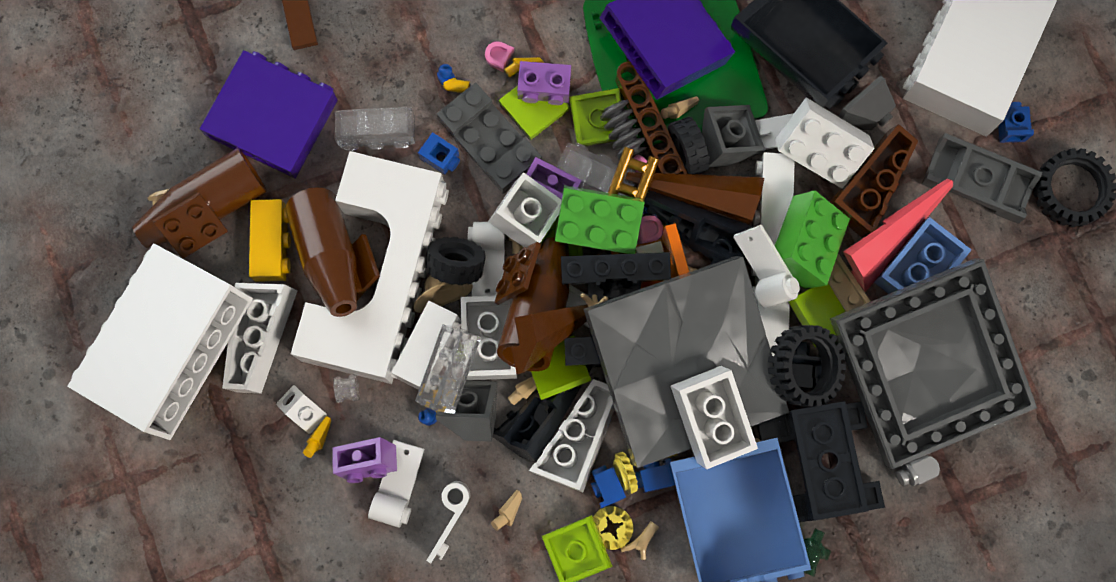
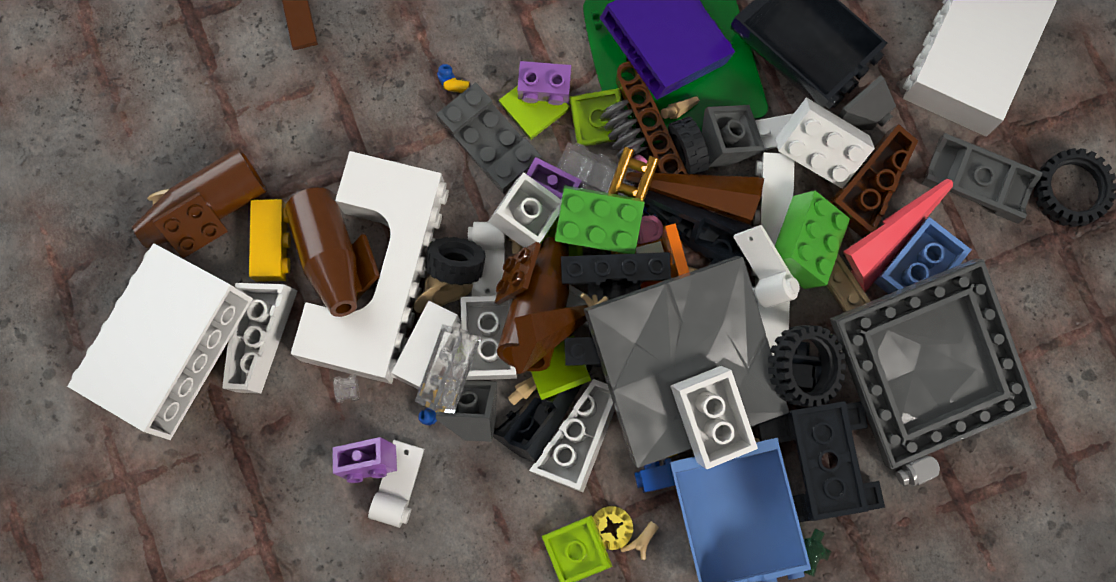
dark purple brick [200,50,338,179] -> none
white bracket [276,385,327,434] -> none
yellow bar [303,416,331,458] -> none
clear brick [335,107,415,151] -> none
blue brick [418,132,460,175] -> none
white door [426,481,470,563] -> none
bright pink tile [485,42,515,72] -> none
tan bar [491,490,522,531] -> none
yellow bar [504,57,544,77] -> none
blue brick [590,465,626,508] -> none
light yellow gear [613,452,638,495] -> none
lime tile [788,283,846,347] -> none
blue brick [998,102,1034,143] -> none

